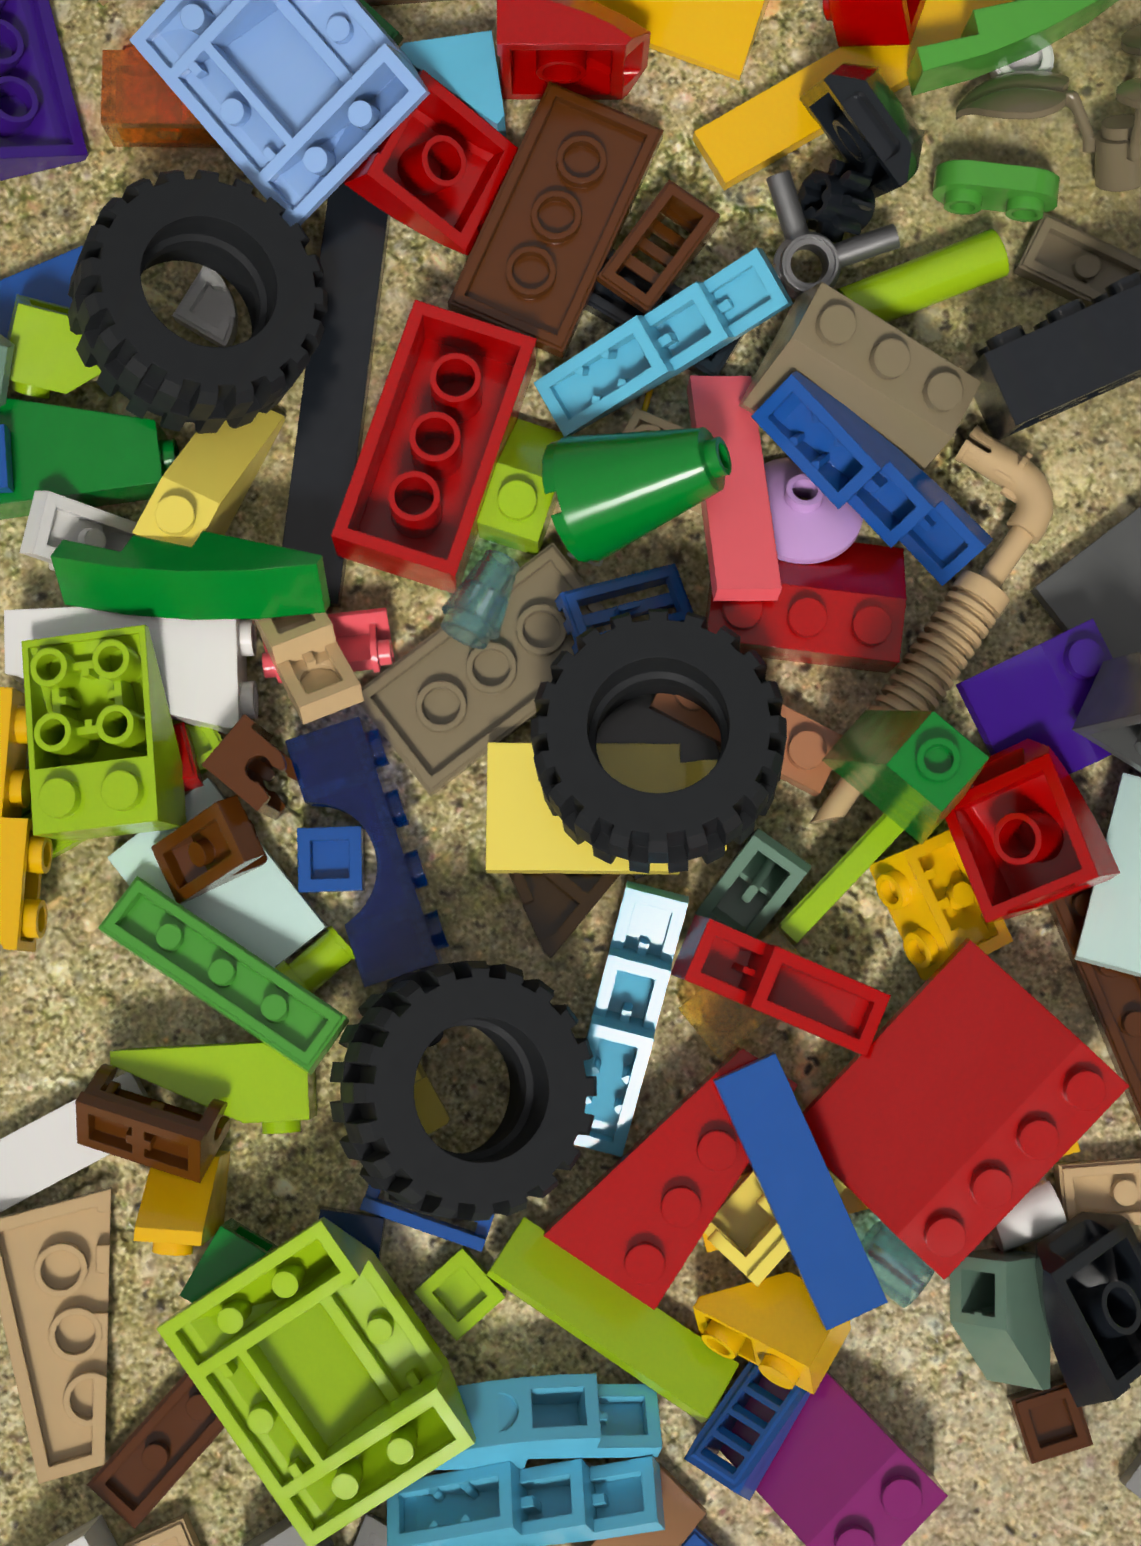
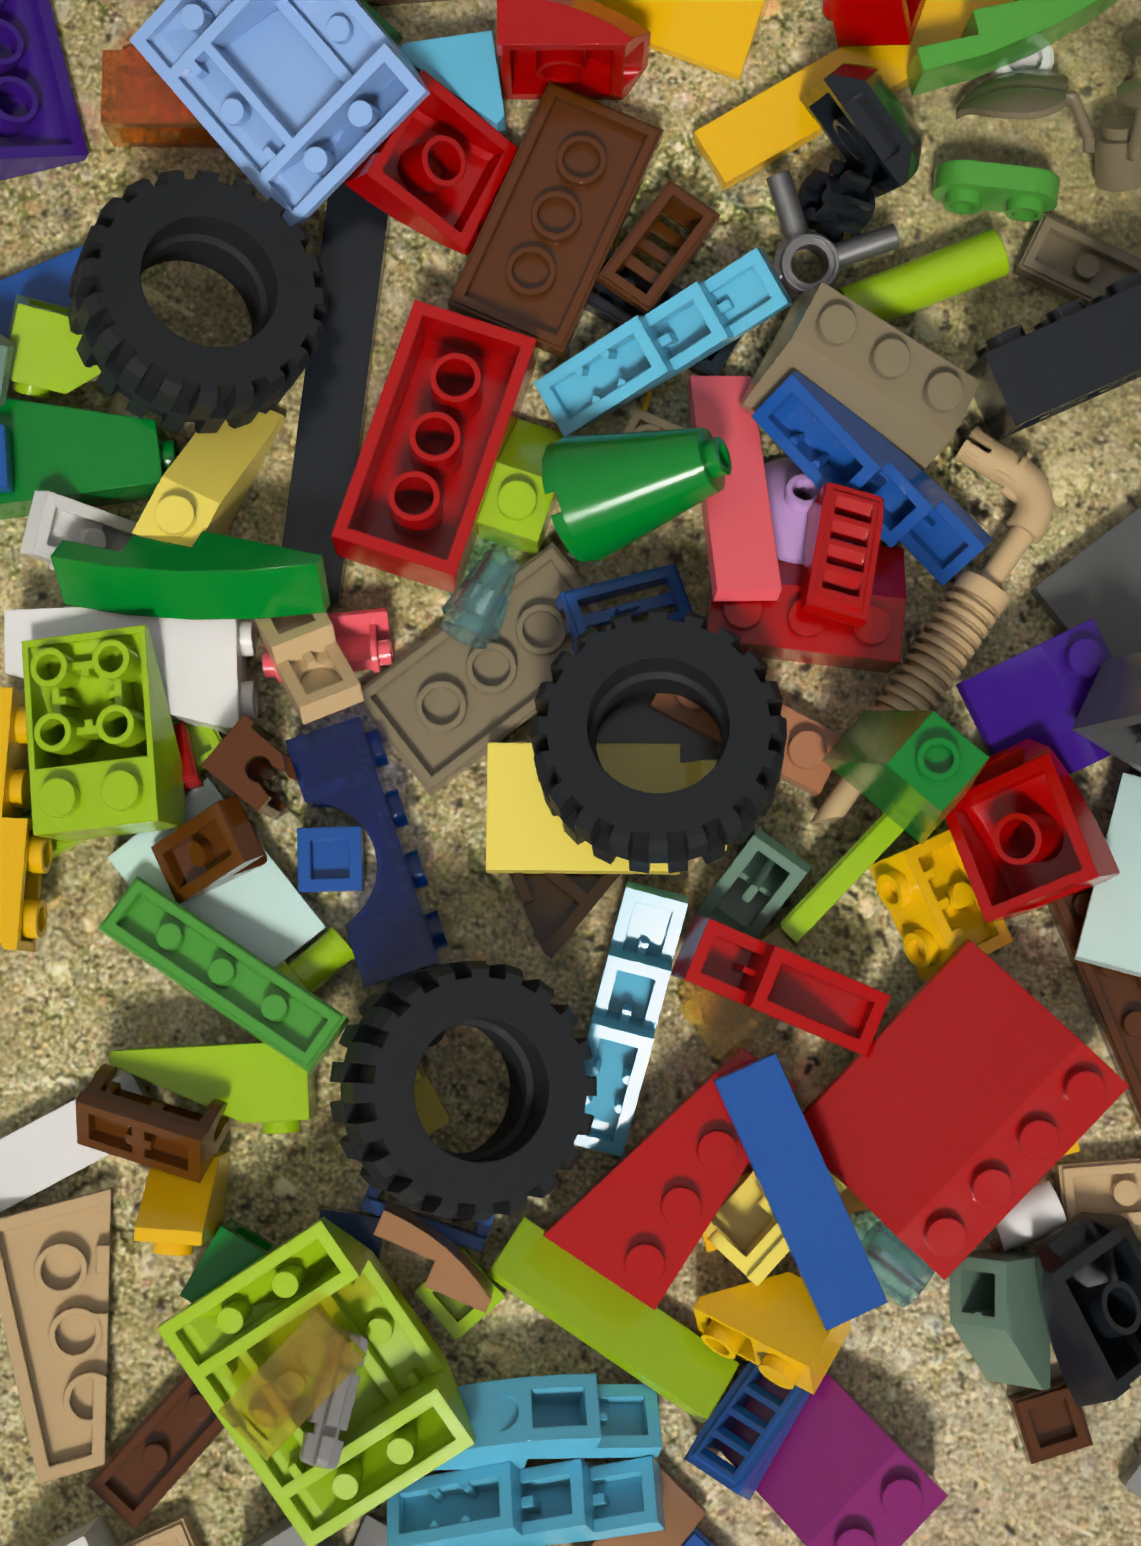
white tile [172,266,238,347] -> none
none -> clear yellow plate [218,1306,367,1461]
none -> light grey axle [299,1330,368,1469]
none -> medium nougat slope [373,1202,493,1313]
none -> red slope [801,482,884,628]

